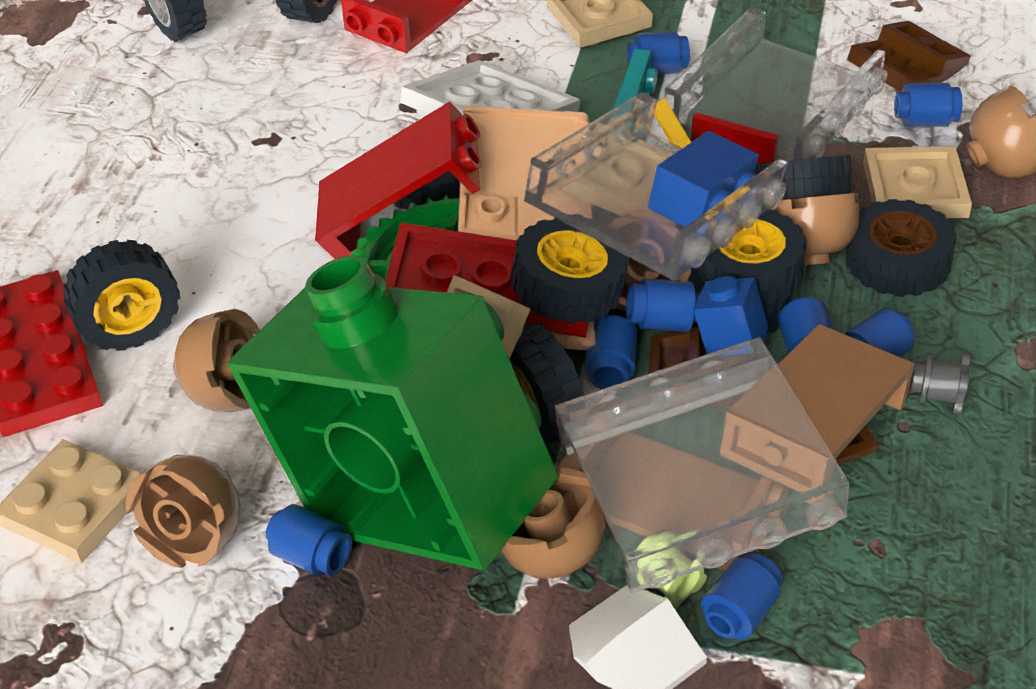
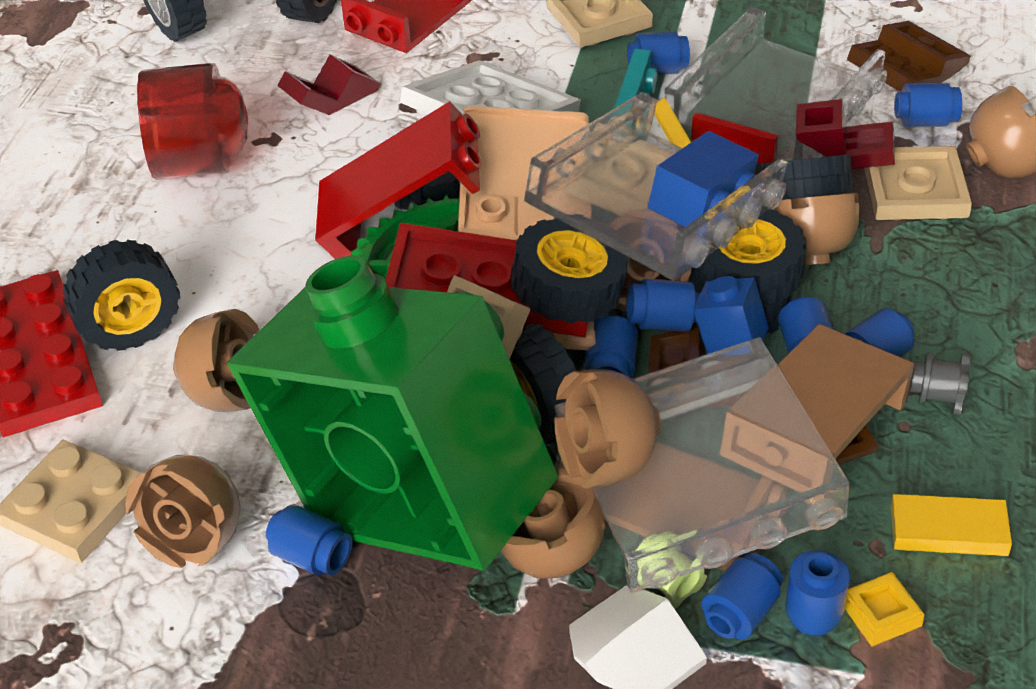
black wheel [846,199,957,297] -> none
none -> clear red piece [137,63,248,180]
none -> dark red slope [277,54,381,115]
none -> medium nougat cylinder [554,369,661,489]
none -> blue brick [785,550,850,636]
none -> dark red slope [795,99,895,169]
none -> yellow tile [845,572,925,647]
none -> yellow tile [890,494,1012,556]

